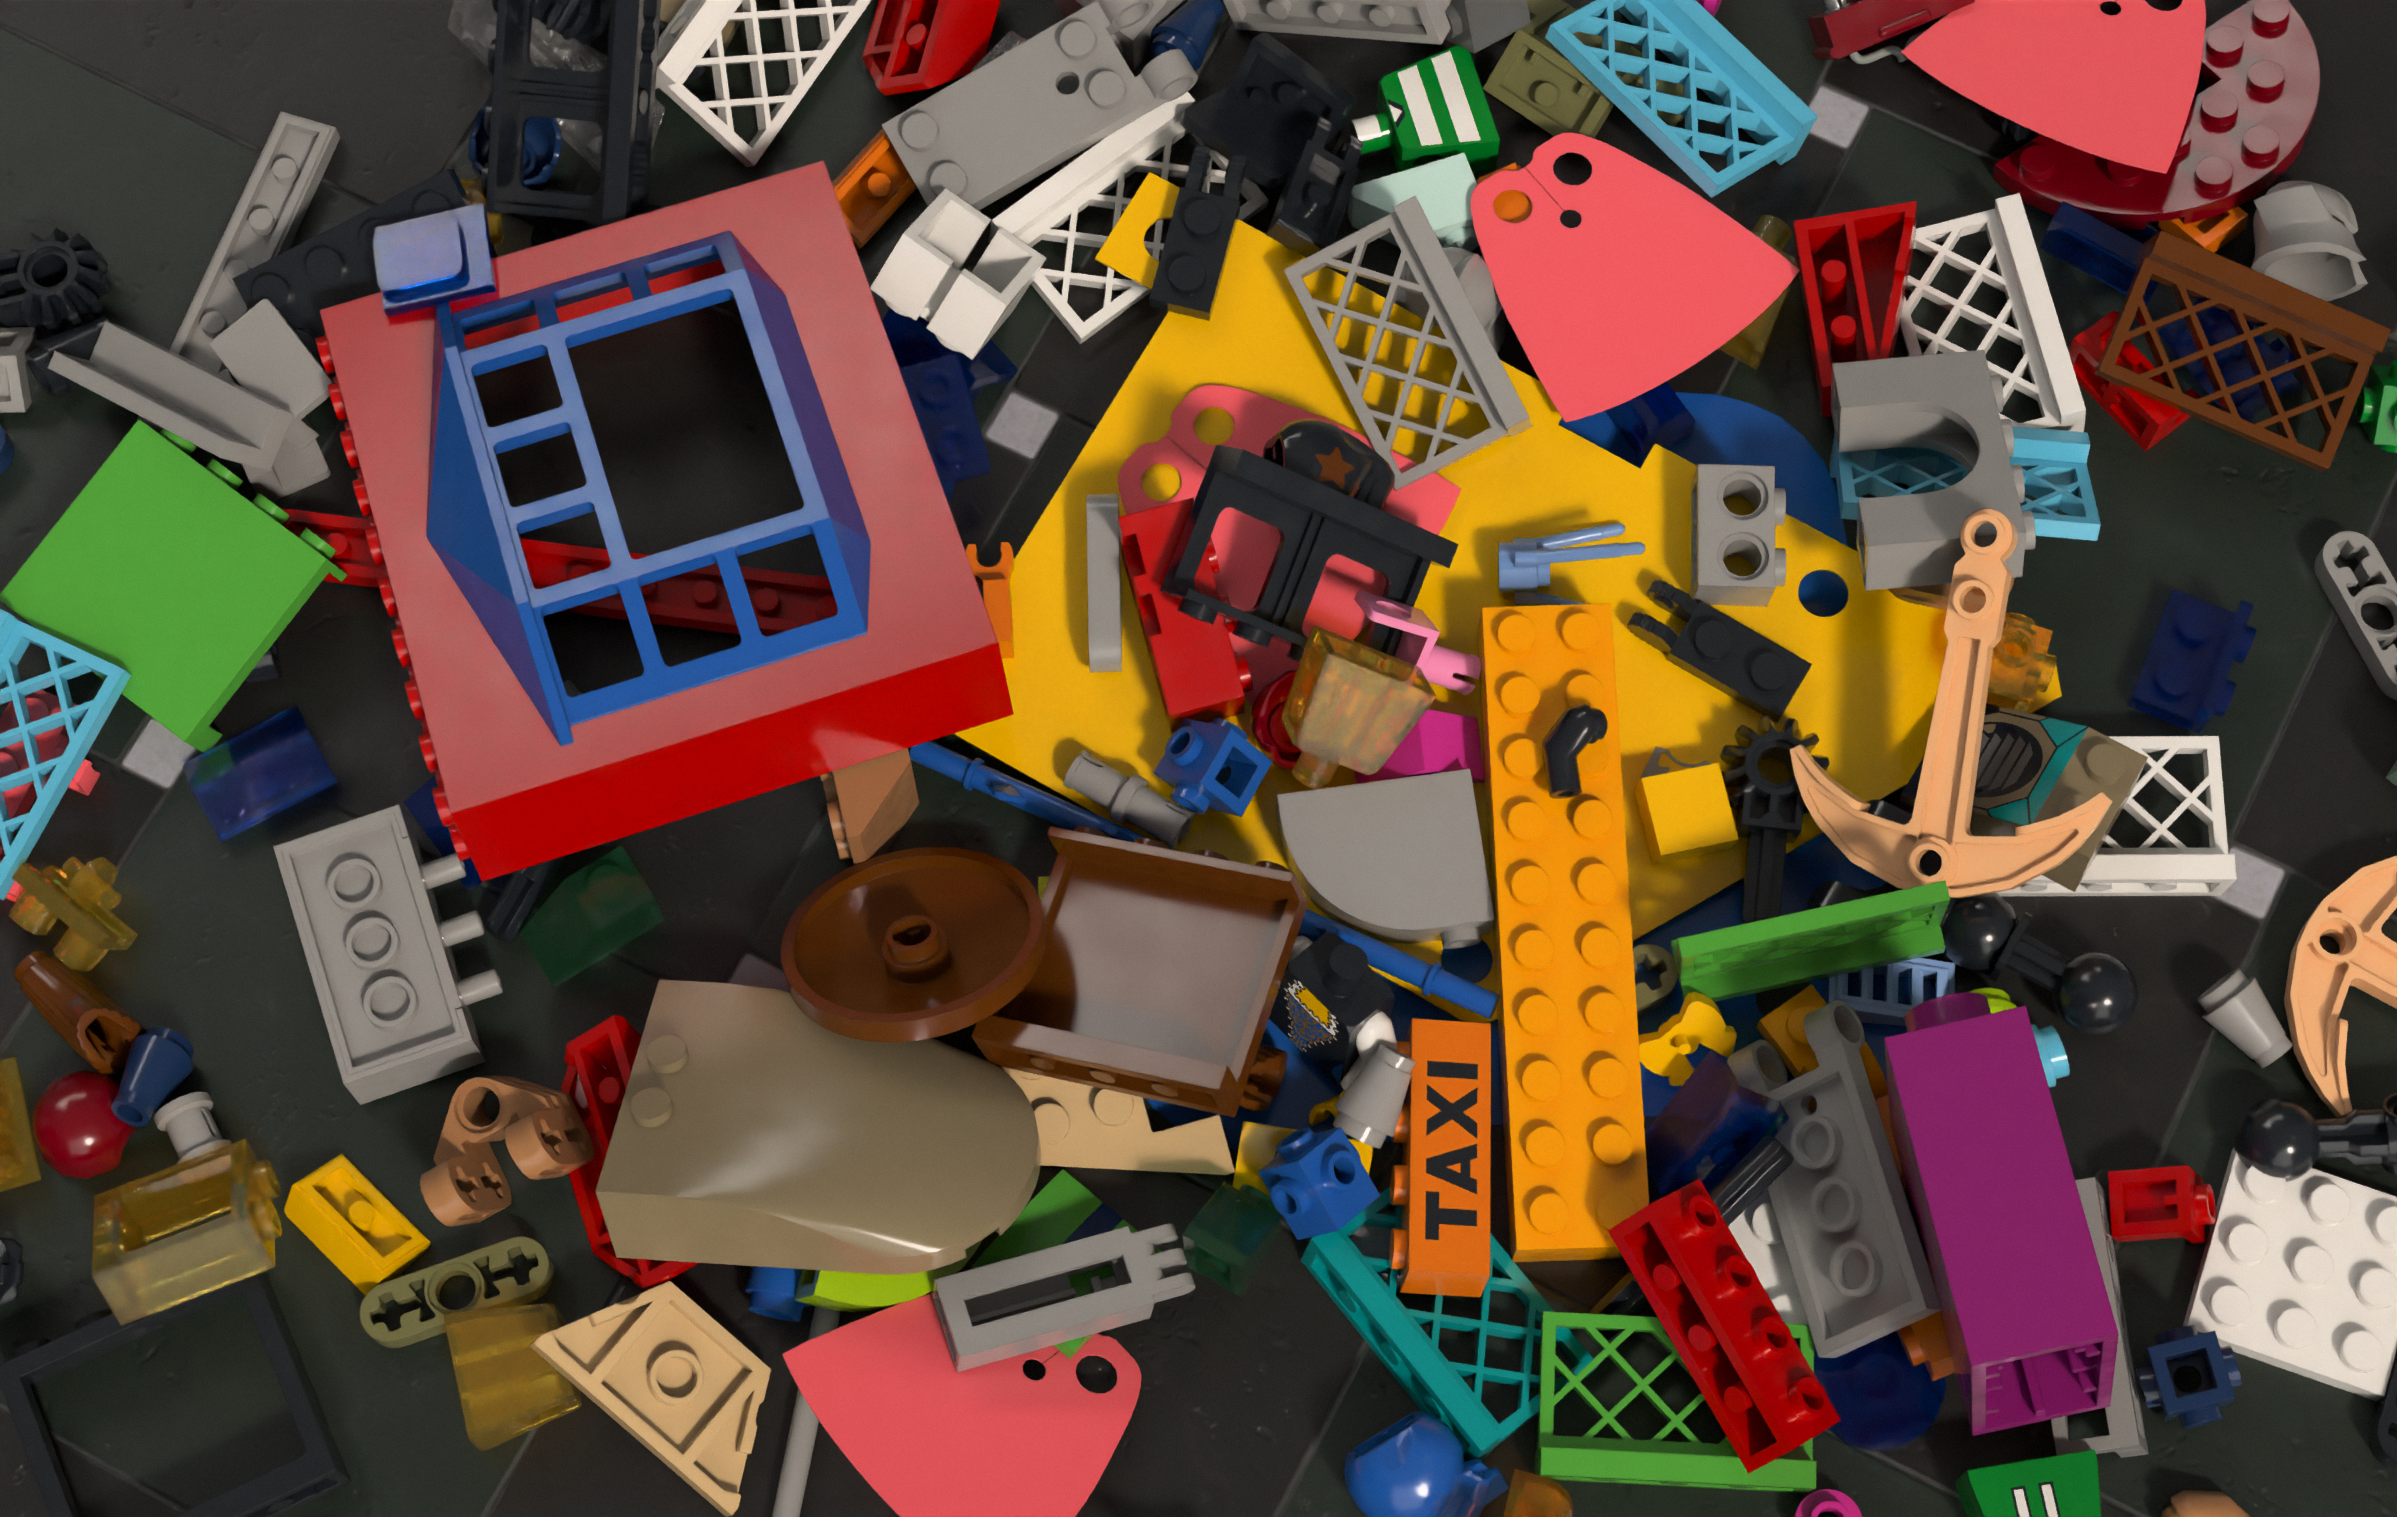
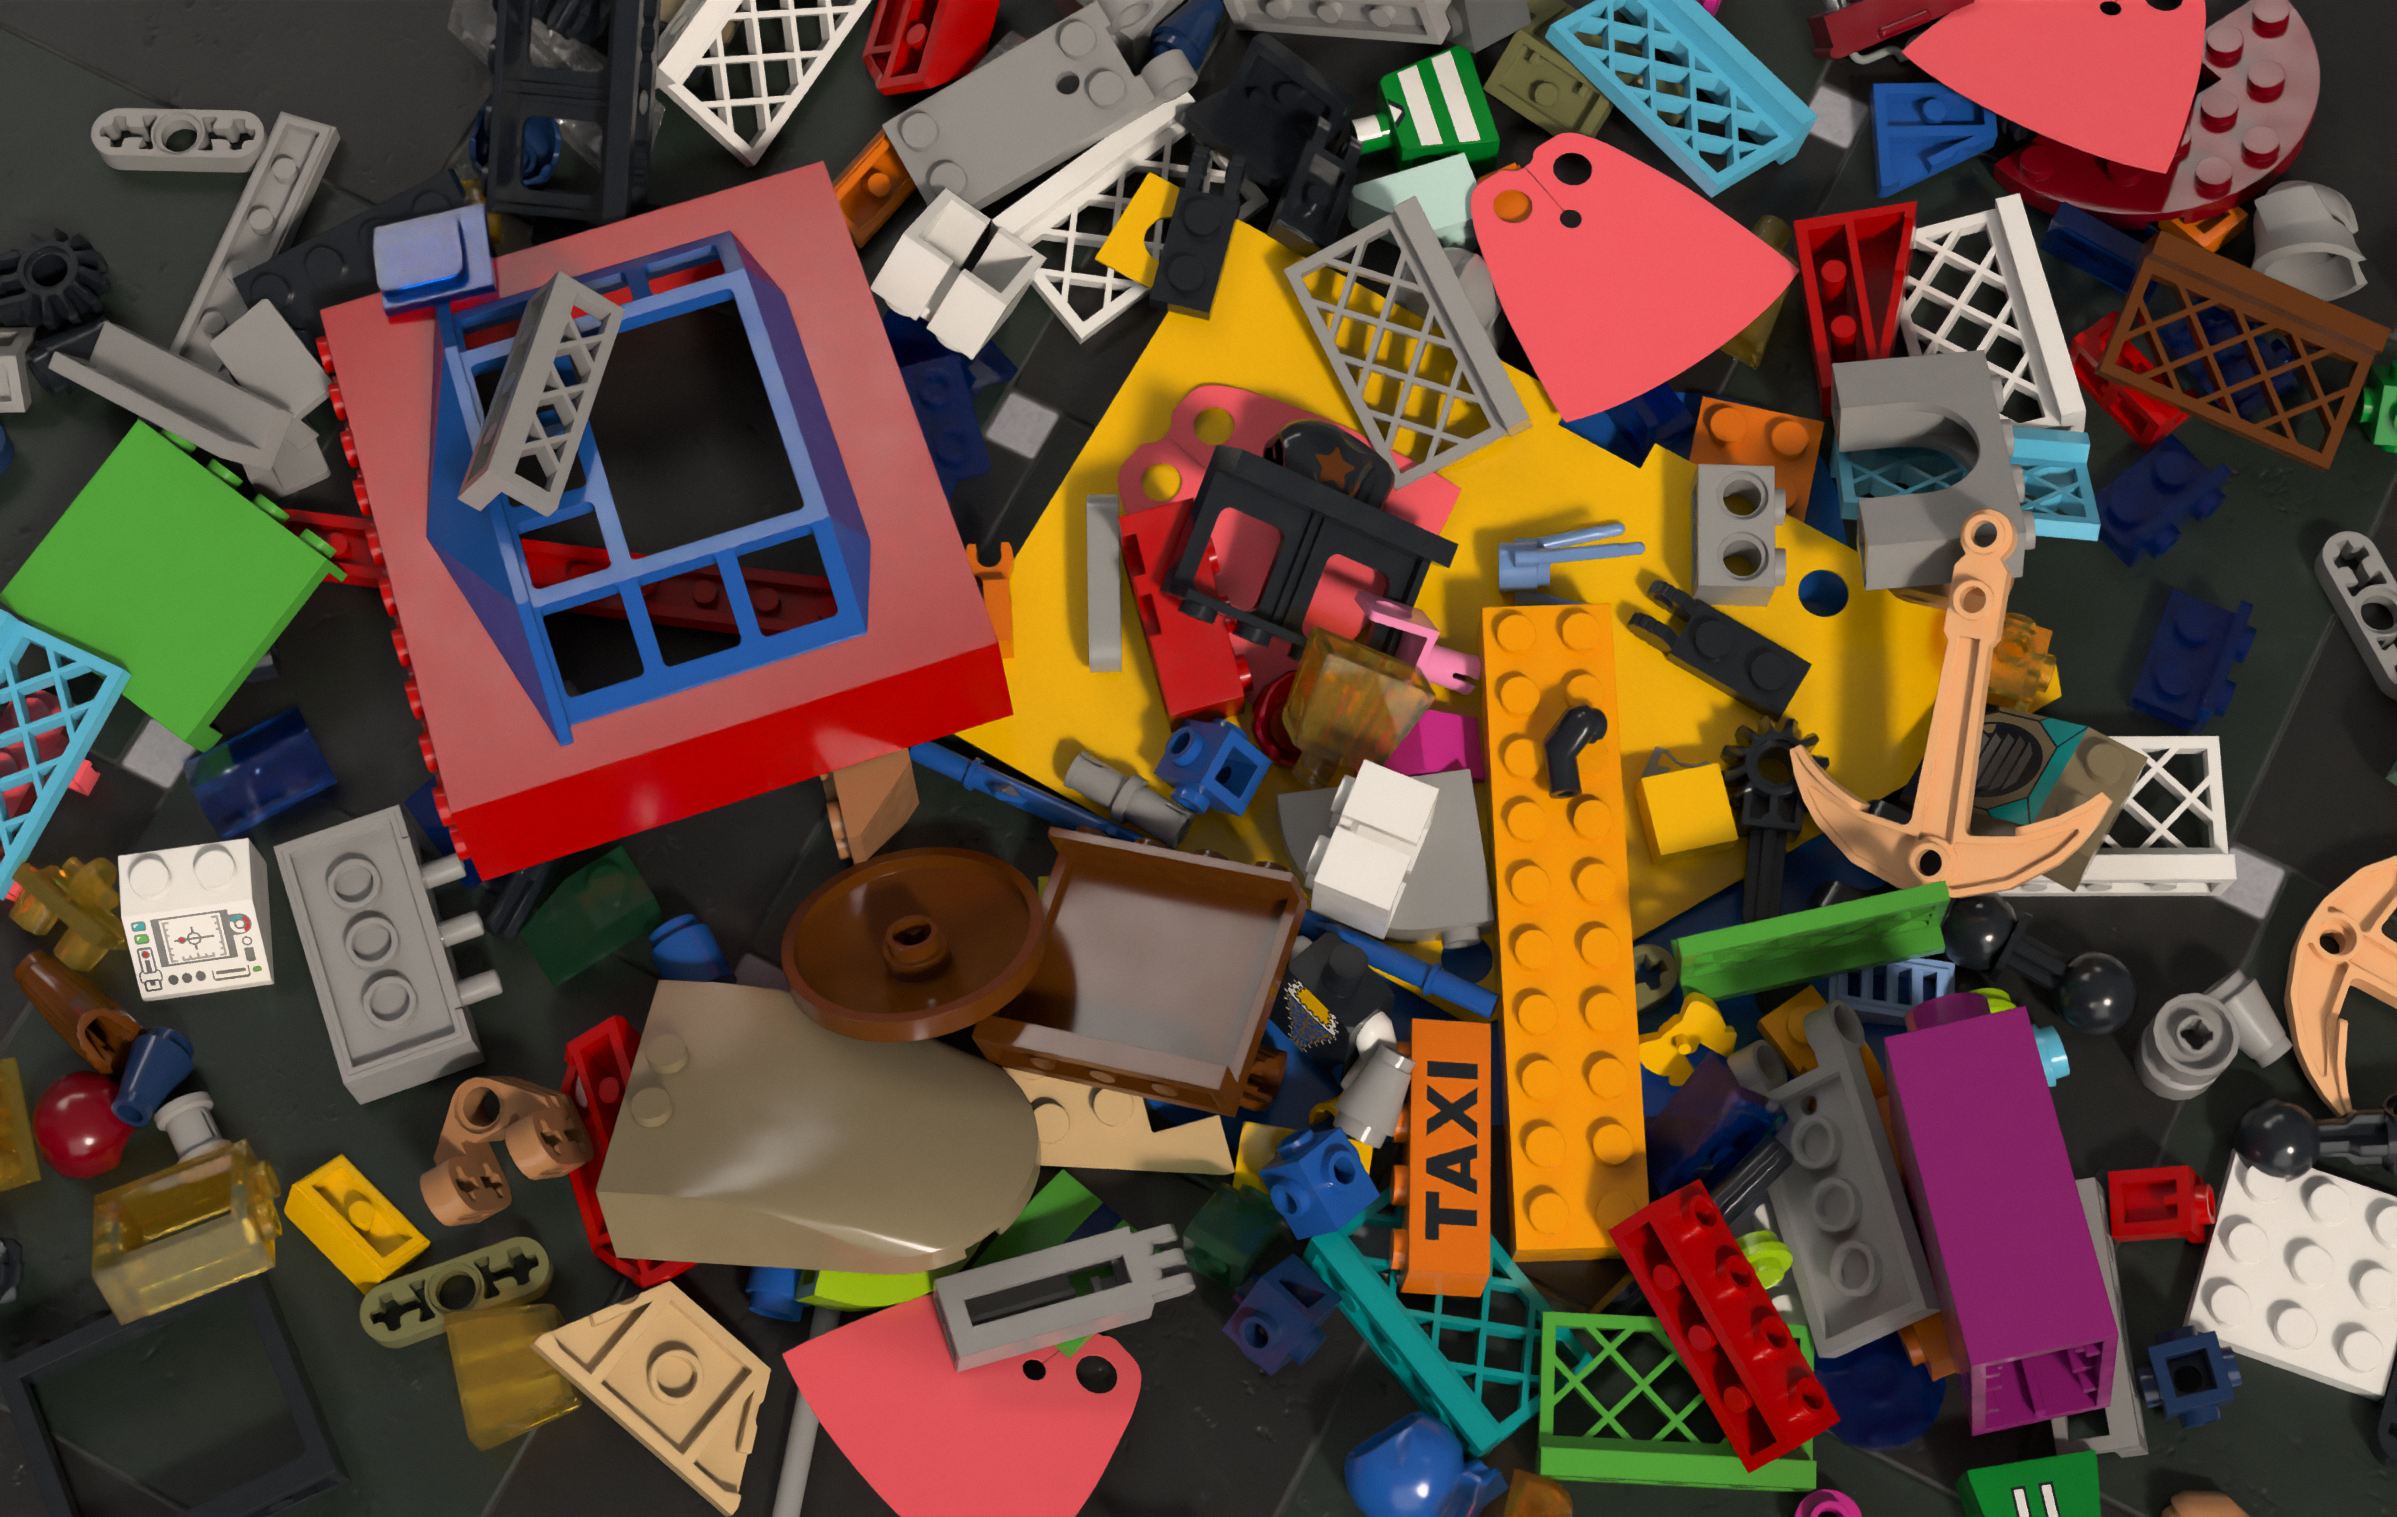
none -> light grey beam [91,108,269,173]
none -> white slope [118,838,274,1002]
none -> light grey fence [457,271,625,518]
none -> blue brick [649,914,737,984]
none -> dark blue brick [1222,1253,1343,1376]
none -> white piece [1304,759,1439,940]
none -> orange plate [1688,396,1824,523]
none -> lime plate [1736,1231,1793,1289]
none -> blue wing [1869,83,1998,198]
none -> clear blue bracket [2095,433,2232,568]
none -> light grey wheel [2133,993,2240,1100]

